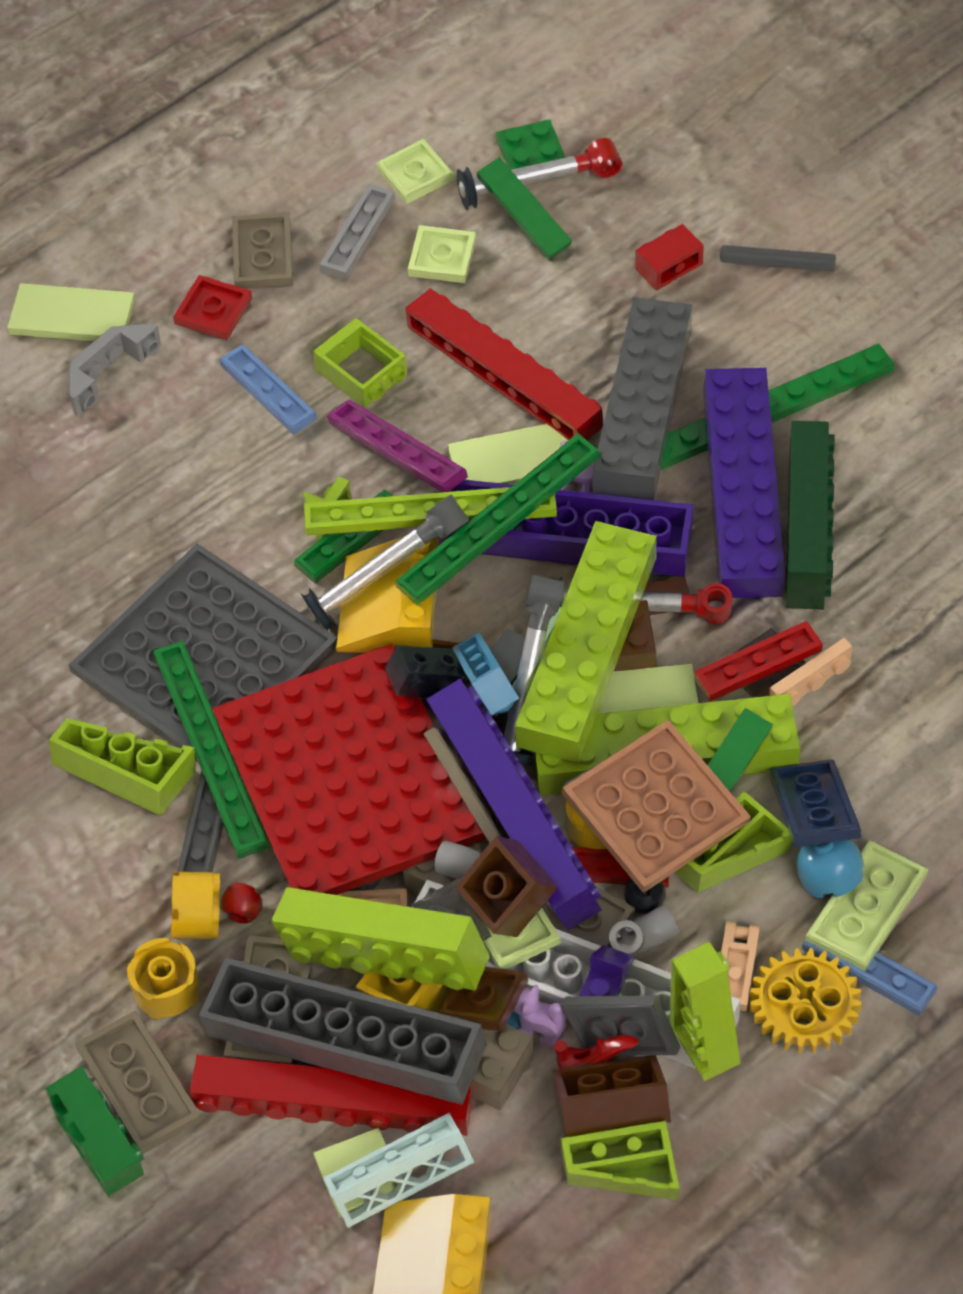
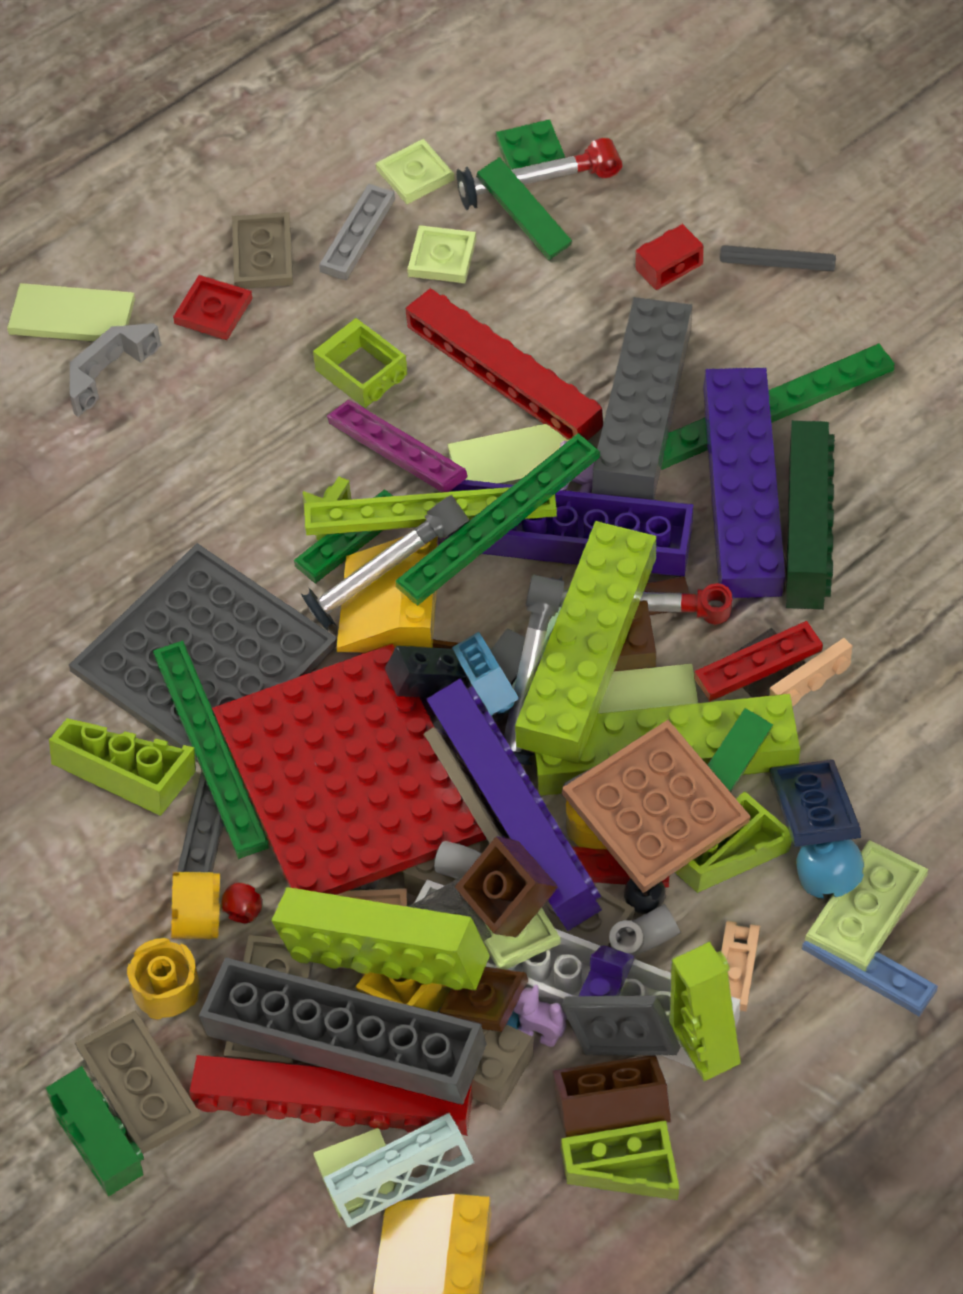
medium blue tile [219,344,317,435] -> none
red piece [554,1035,639,1069] -> none
yellow gear [750,948,862,1054] -> none

